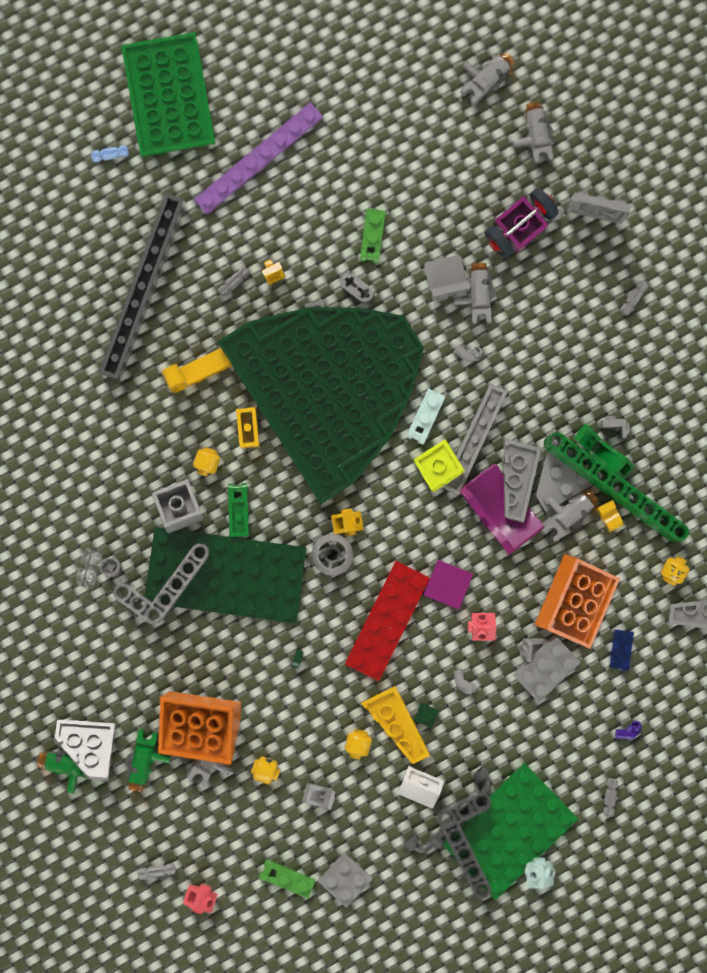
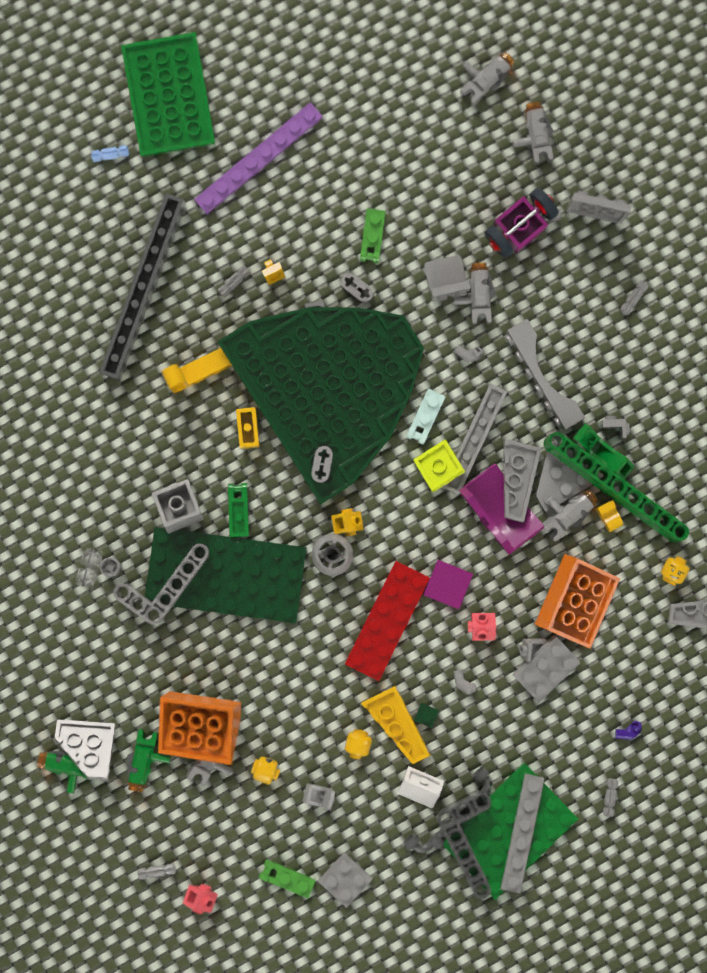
yellow head [193,447,220,476] -> none
dark green tile [291,649,304,669] -> none
light aqua brick [525,858,555,889] -> none
clear blue plate [609,629,634,670] -> none
none -> light grey beam [311,446,333,483]
none -> light grey plate [501,773,544,893]
none -> light grey arch [505,319,585,431]

